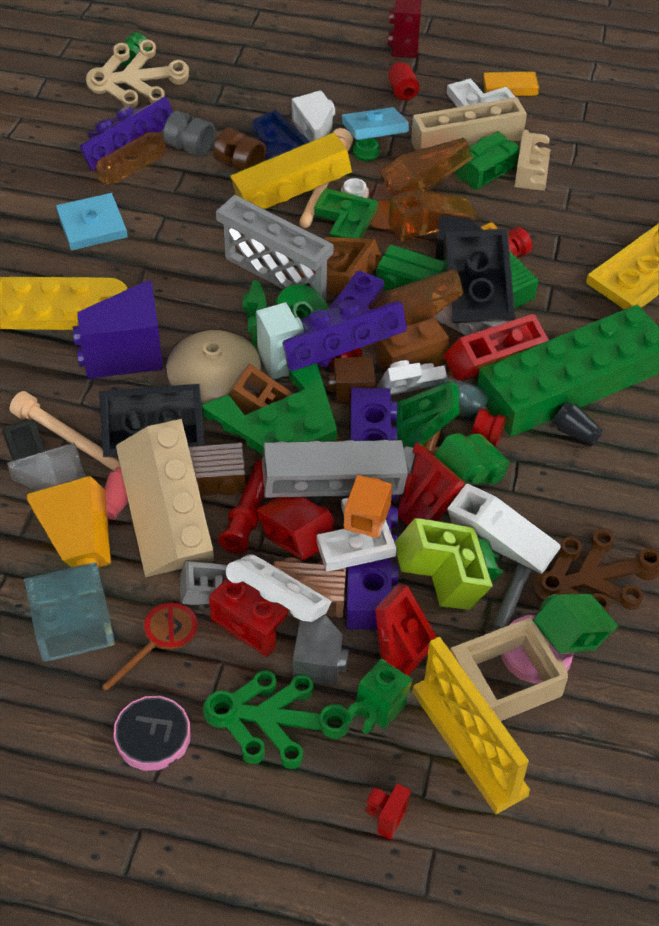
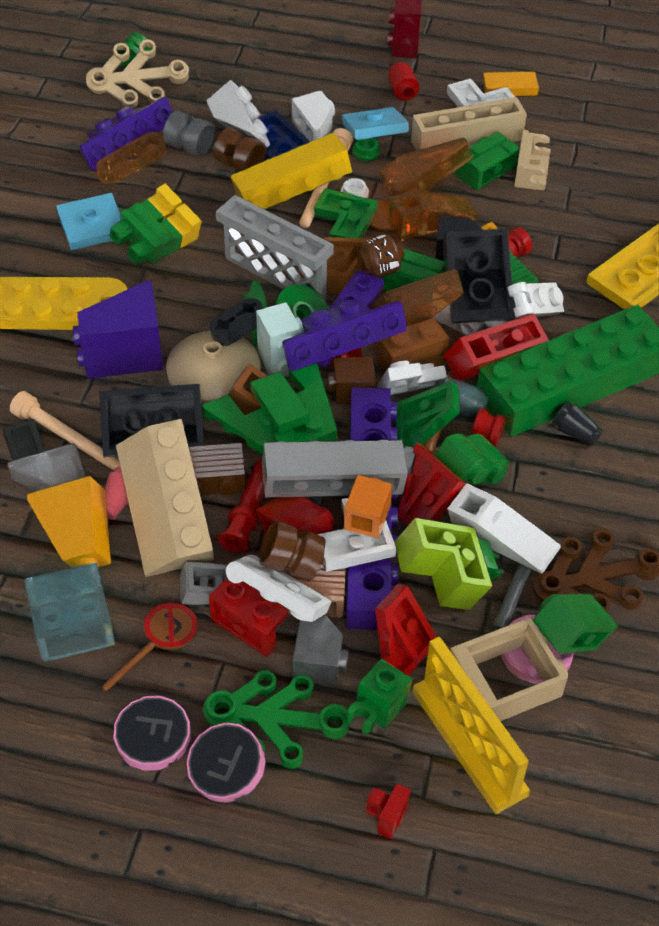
none -> green hips [110,183,202,265]
none -> black tile [187,723,266,803]
none -> white slope [206,80,270,147]
none -> black beam [209,298,263,346]
none -> green tile [250,371,310,434]
none -> reddish brown wheel [259,520,326,582]
none -> reddish brown head [357,234,405,278]
none -> white plate [507,282,564,318]

